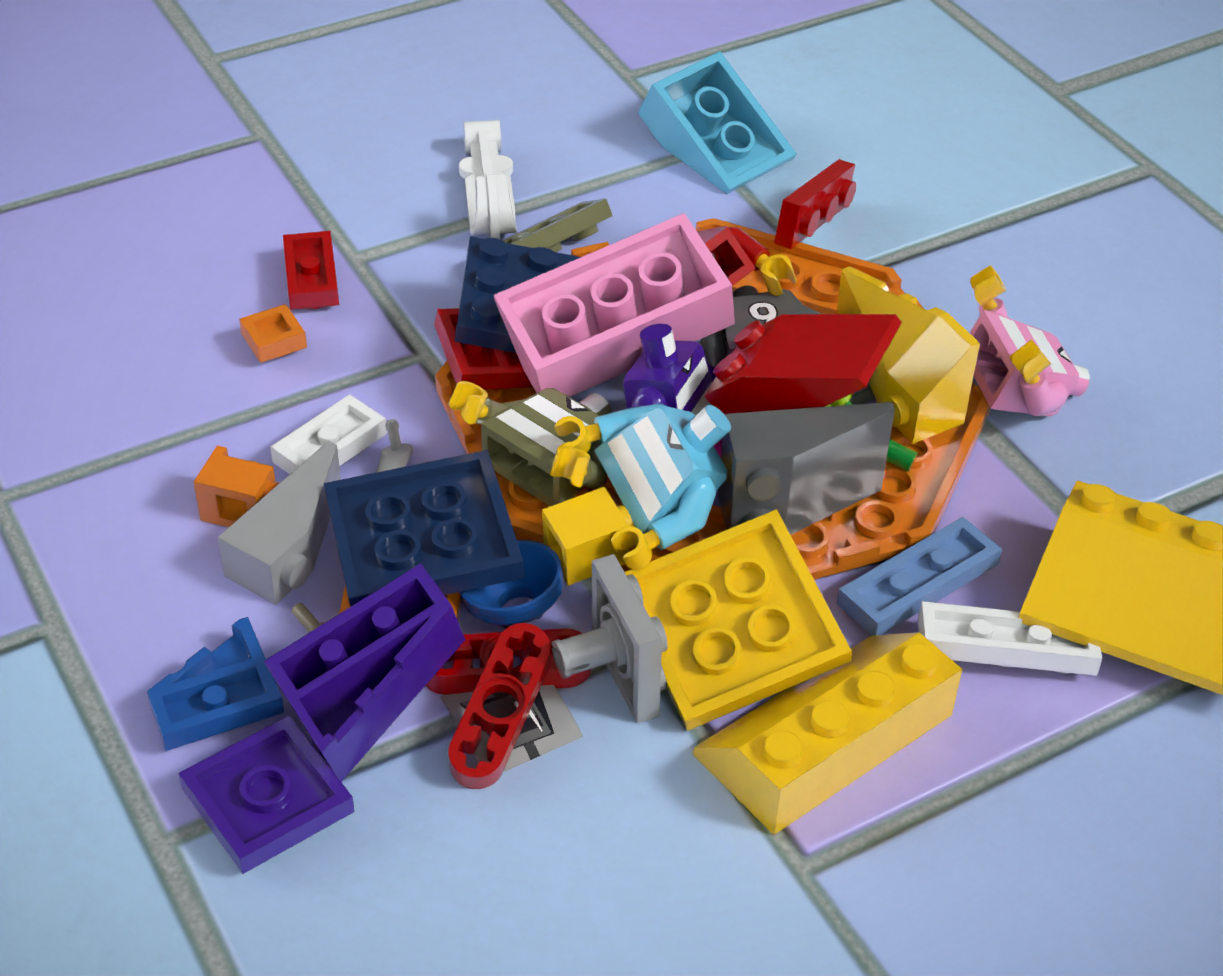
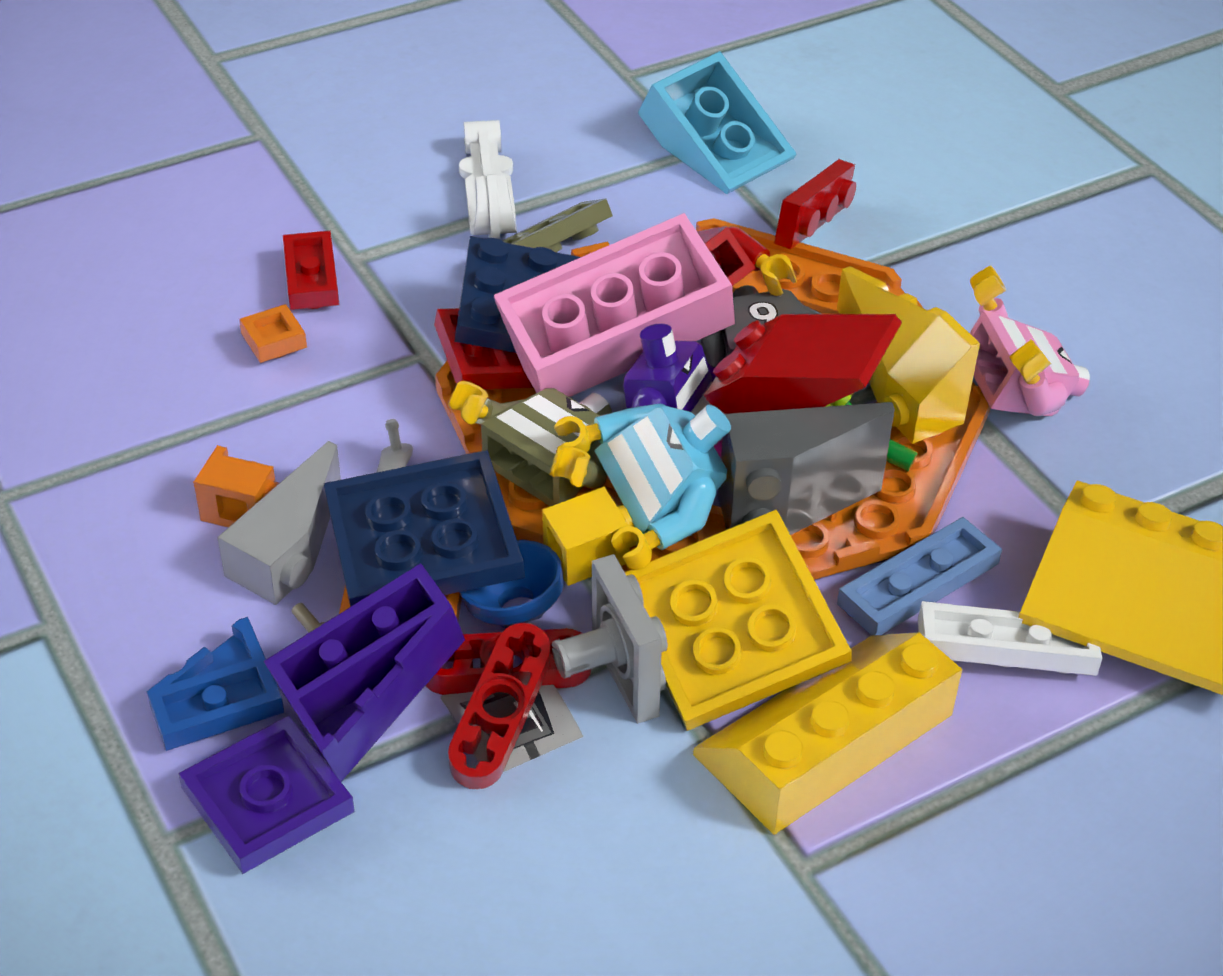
white plate [271,394,387,474] -> none

